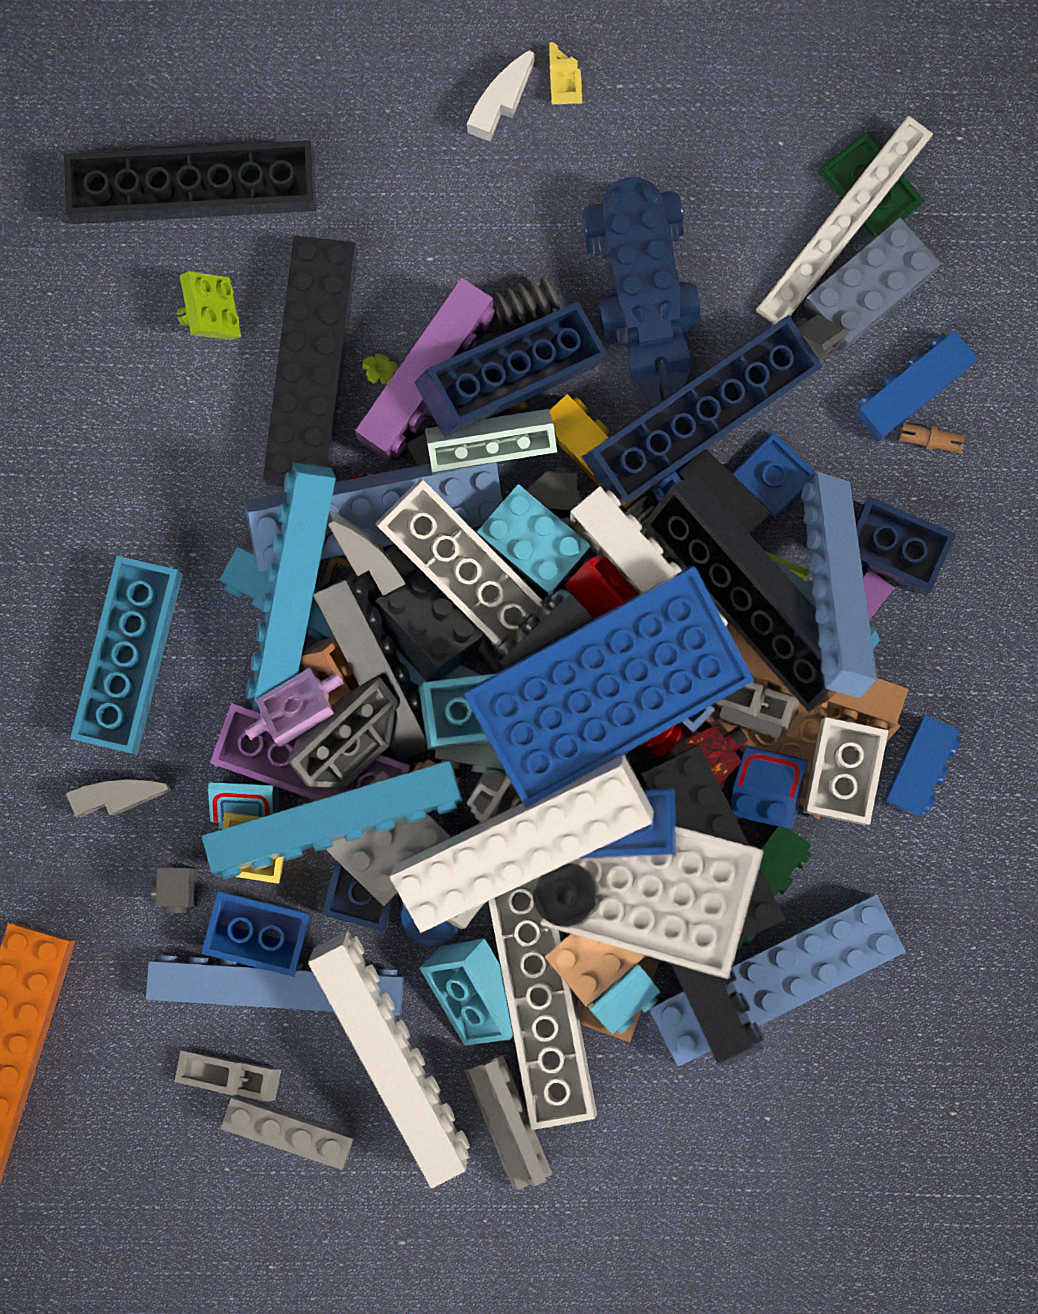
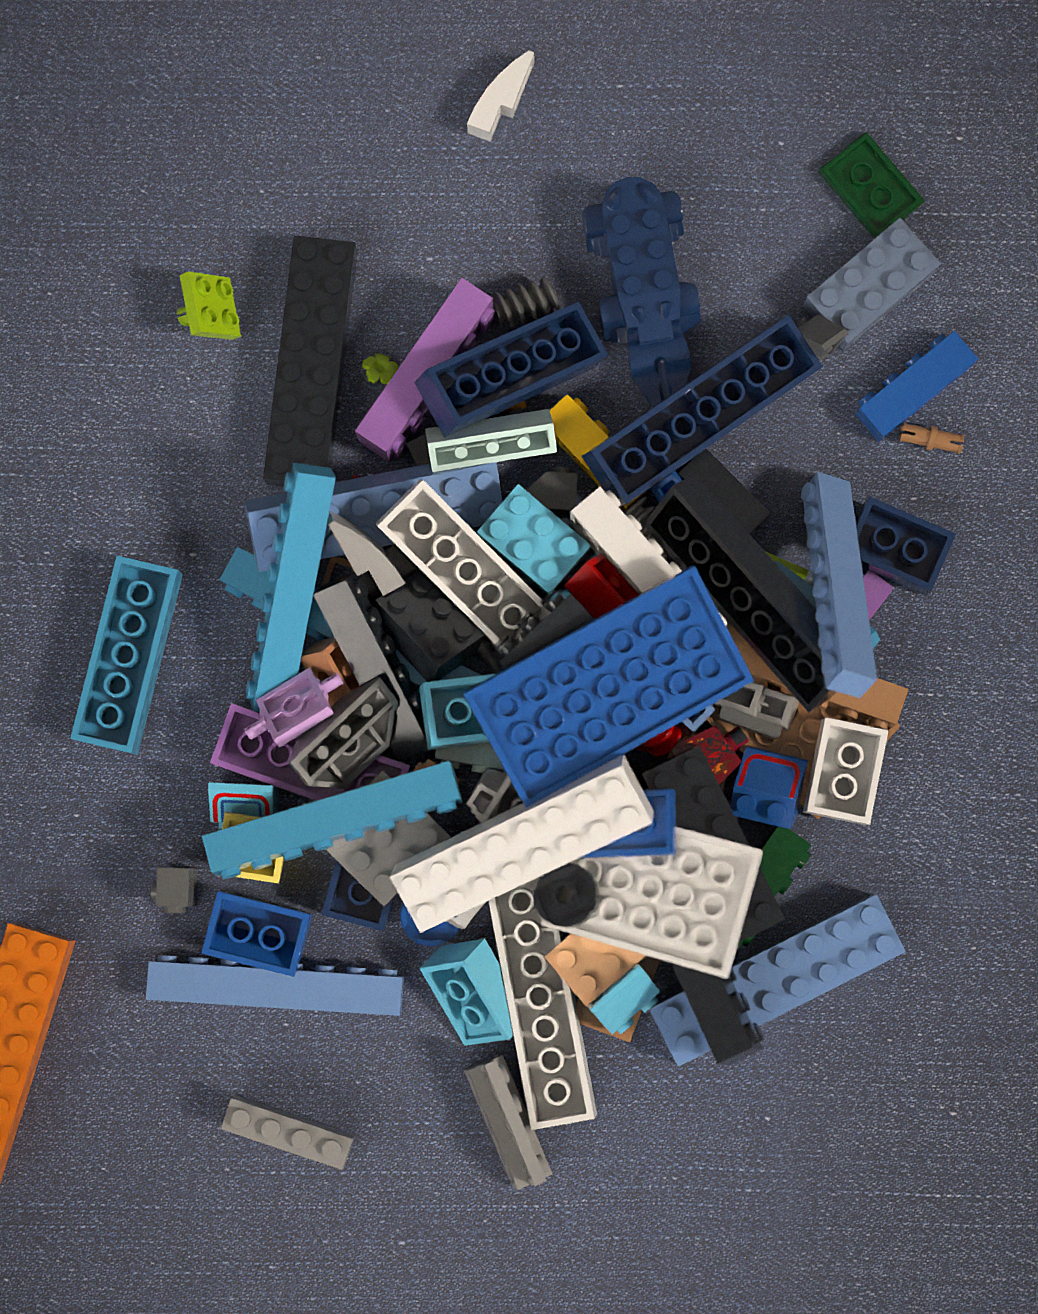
black brick [64,140,317,225] -> none
light grey slope [66,780,172,817] -> none
light grey slope [174,1050,281,1101] -> none
white brick [308,931,470,1189] -> none
light yellow slope [549,42,582,105] -> none
blue tile [732,432,816,519] -> none
white tile [756,115,933,324] -> none
blue brick [882,715,961,817] -> none

